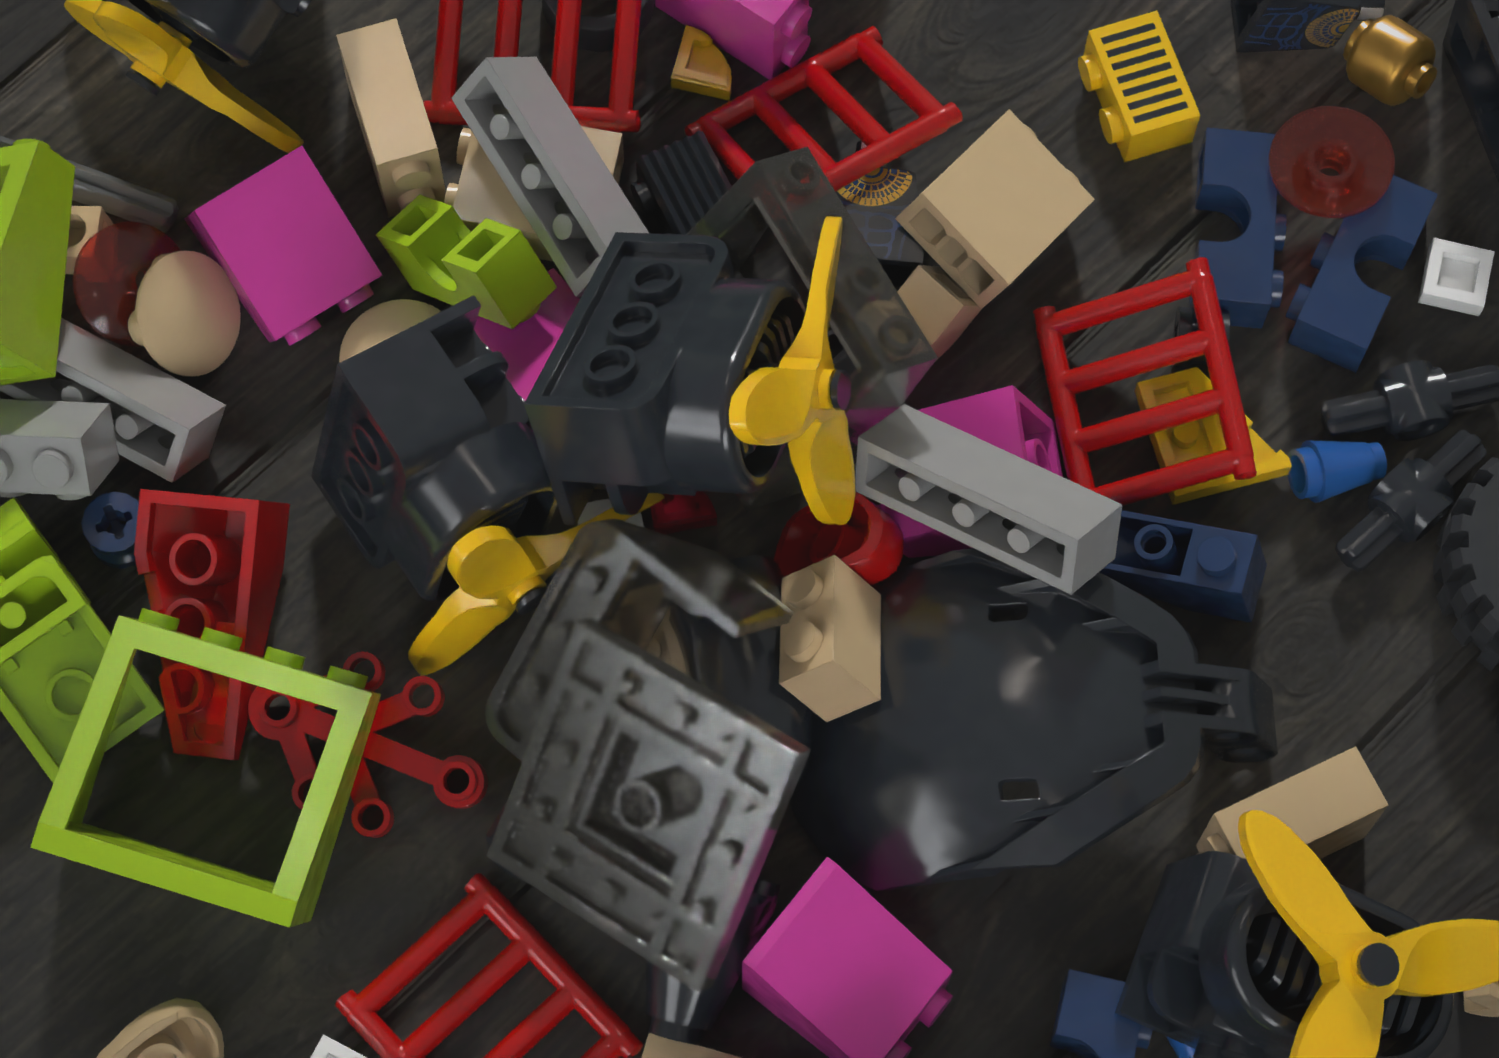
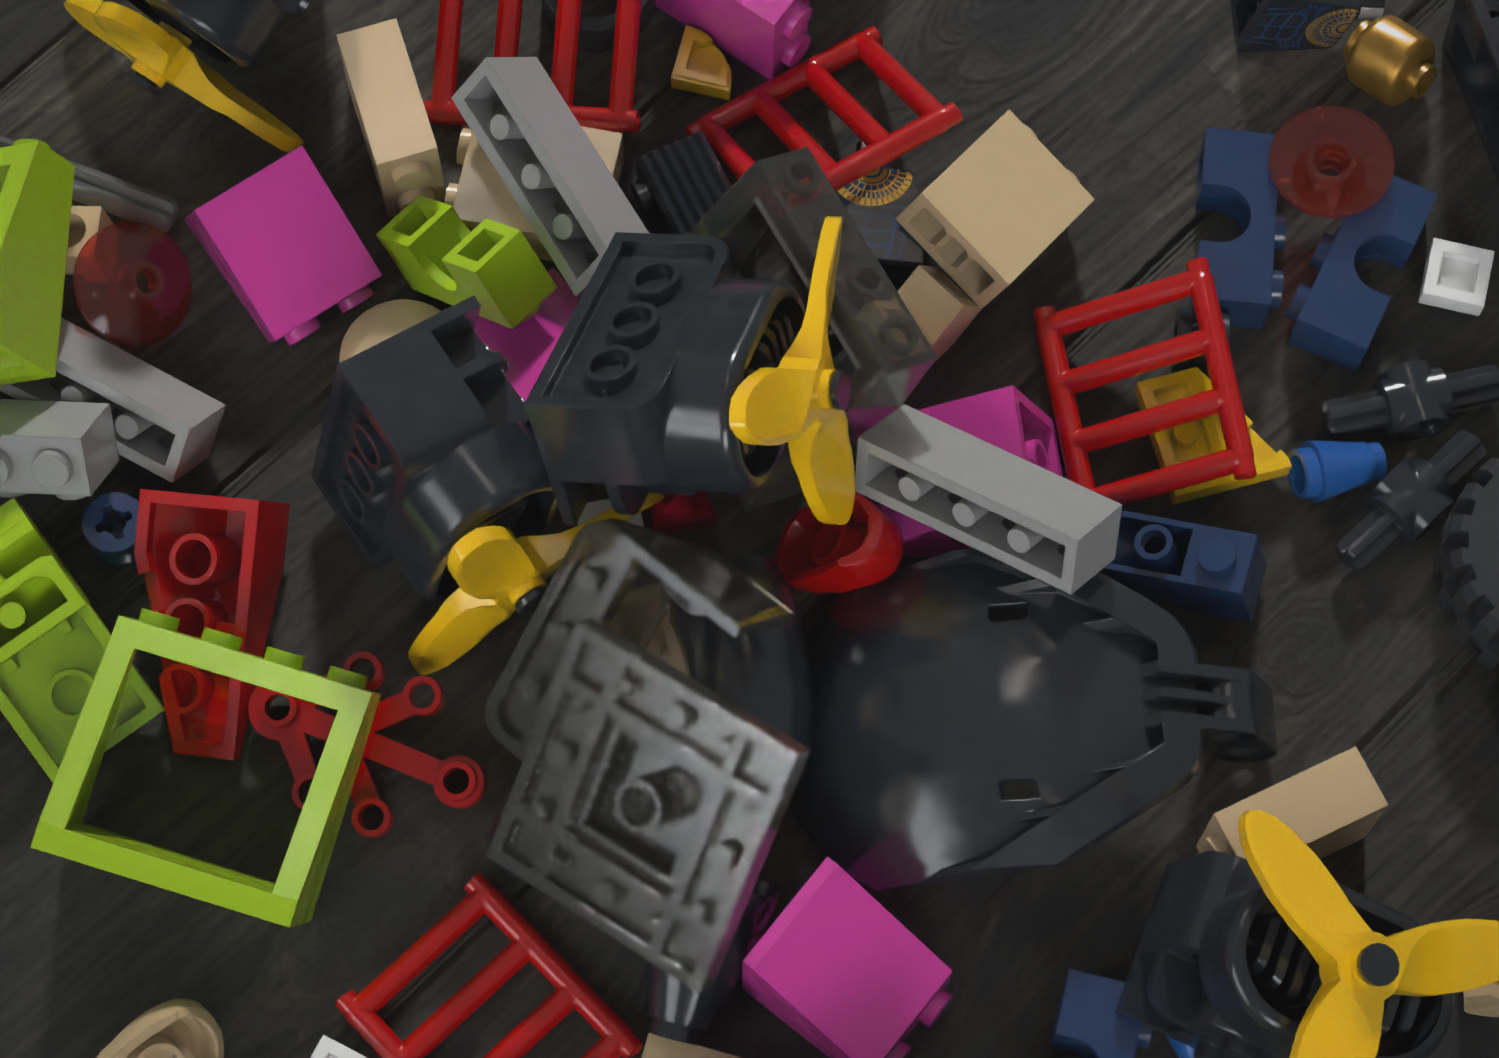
tan dish [128,251,240,377] -> none
tan brick [779,555,881,722] -> none
yellow brick [1078,11,1200,163] -> none

